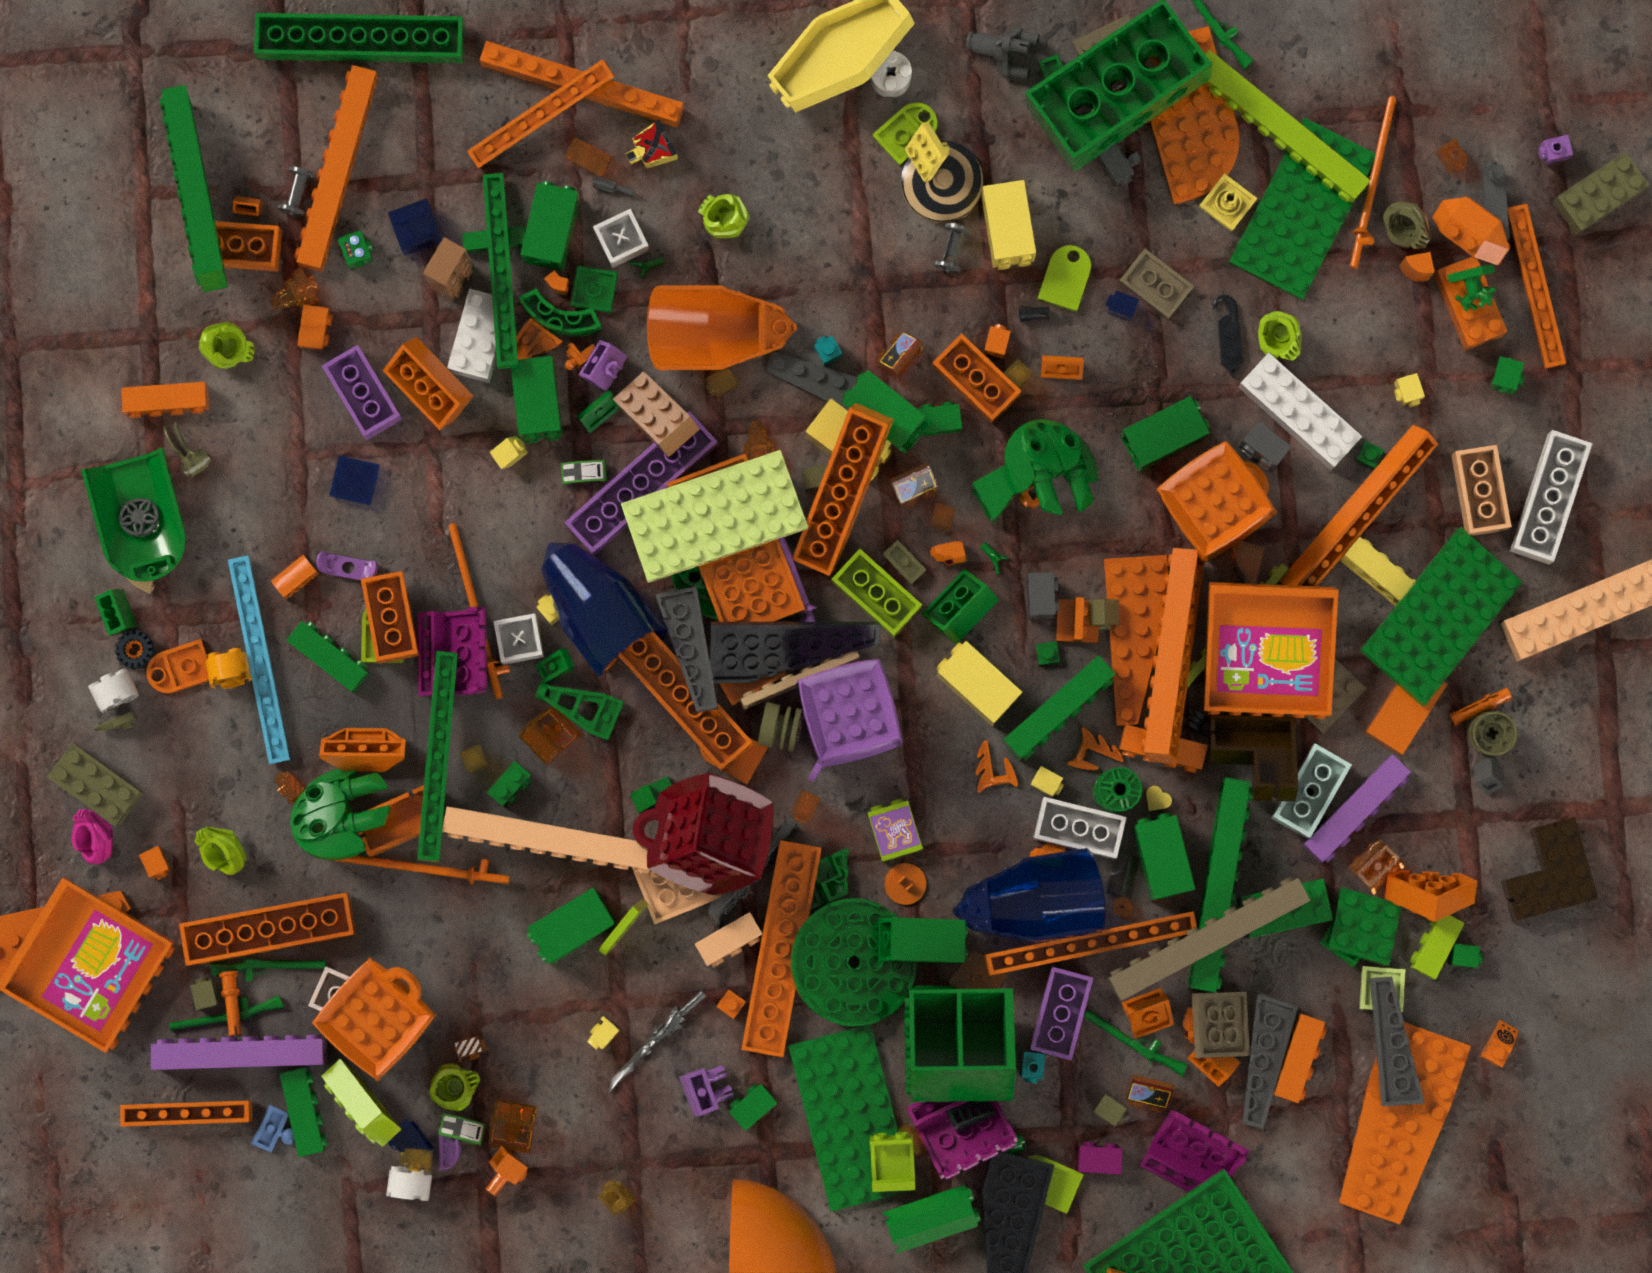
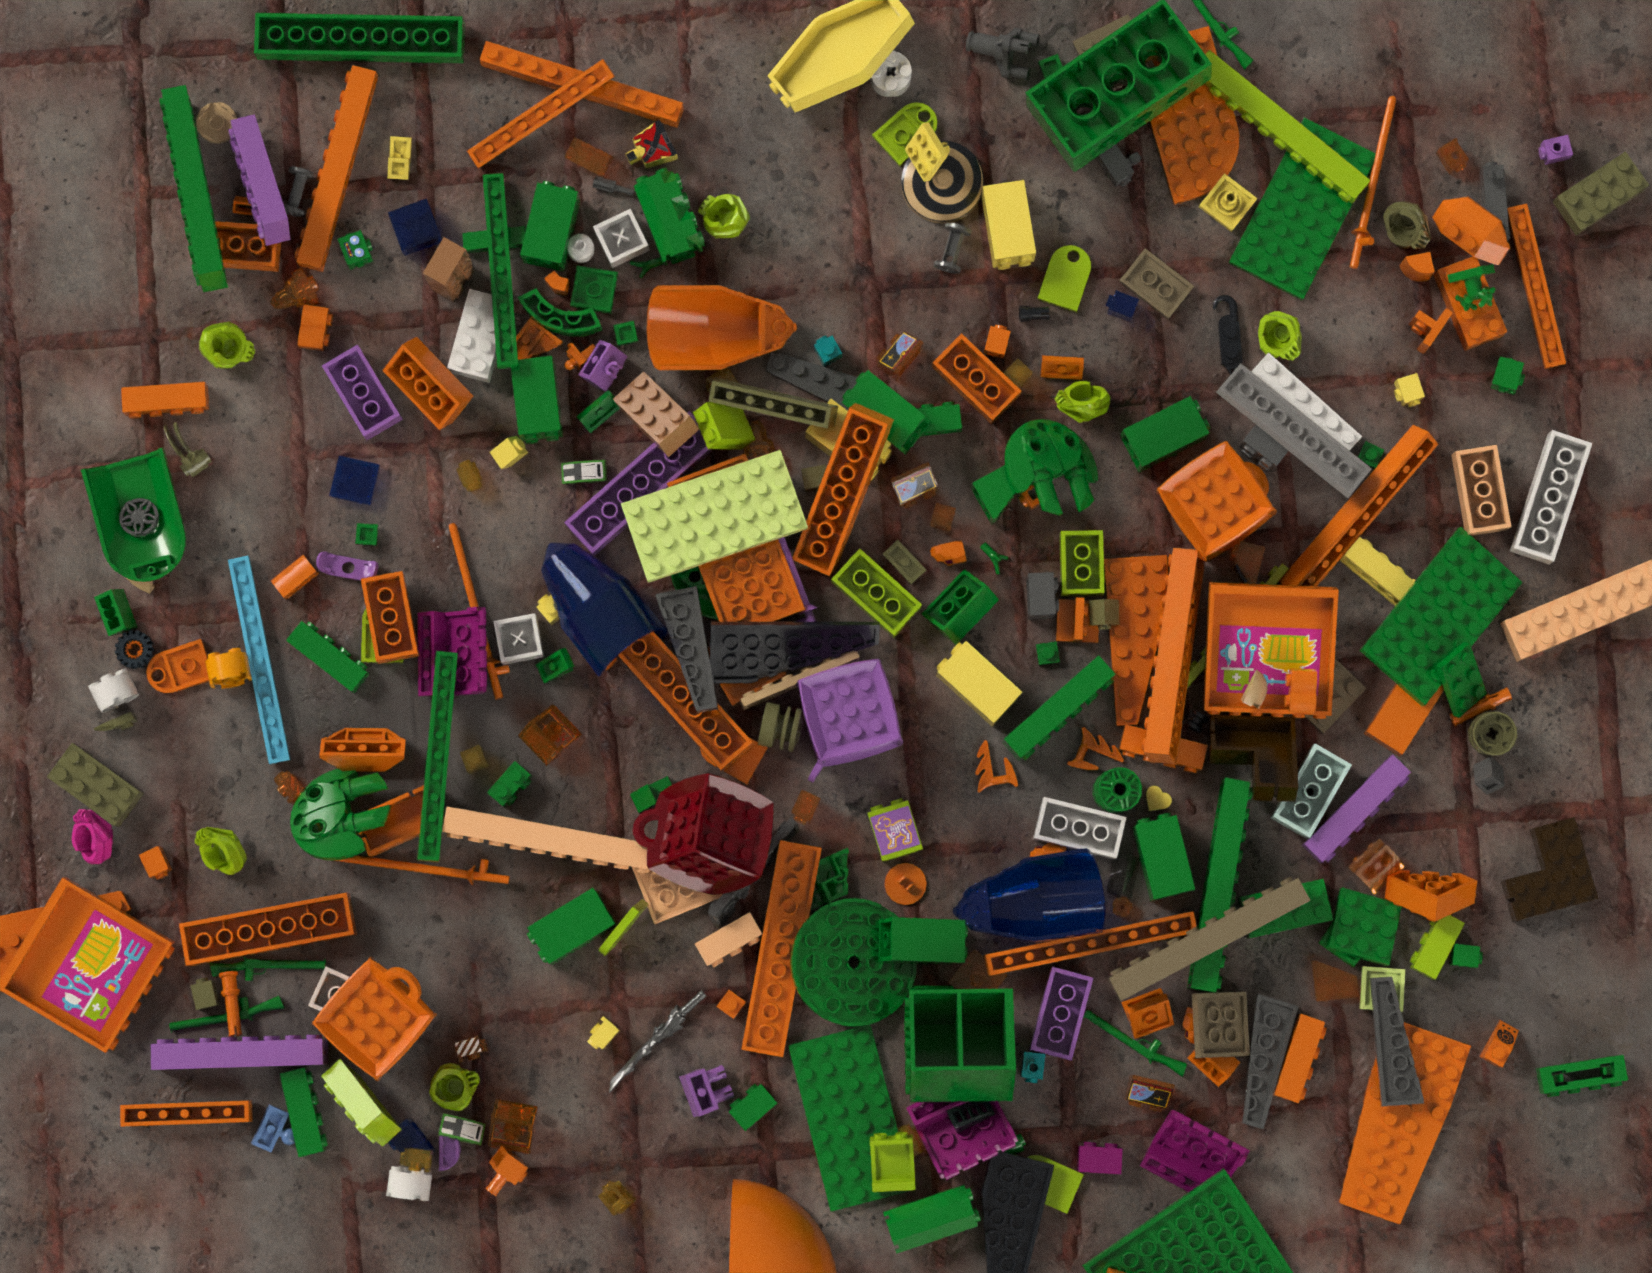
green plate [535,682,624,741] -> none
light yellow brick [1030,766,1064,798] -> none
olive brick [1092,1094,1127,1126] -> none
none -> tan tile [196,102,237,144]
none -> medium lavender brick [228,114,290,246]
none -> green plate [355,523,379,546]
none -> light yellow slope [387,136,412,180]
none -> clear yellow brick [456,459,483,492]
none -> white head [567,234,595,263]
none -> green plate [613,321,638,346]
none -> green brick [634,168,705,266]
none -> lime brick [693,402,755,450]
none -> olive brick [709,379,838,429]
none -> lime helmet [1054,381,1110,423]
none -> lime brick [1059,530,1105,597]
none -> light grey plate [1216,363,1372,498]
none -> tan brick [1241,669,1268,709]
none -> orange brick [1284,668,1317,713]
none -> clear orange wing [1311,961,1359,1002]
none -> orange bracket [1408,308,1453,354]
none -> green plate [1436,642,1487,718]
none -> green brick [1536,1055,1628,1097]

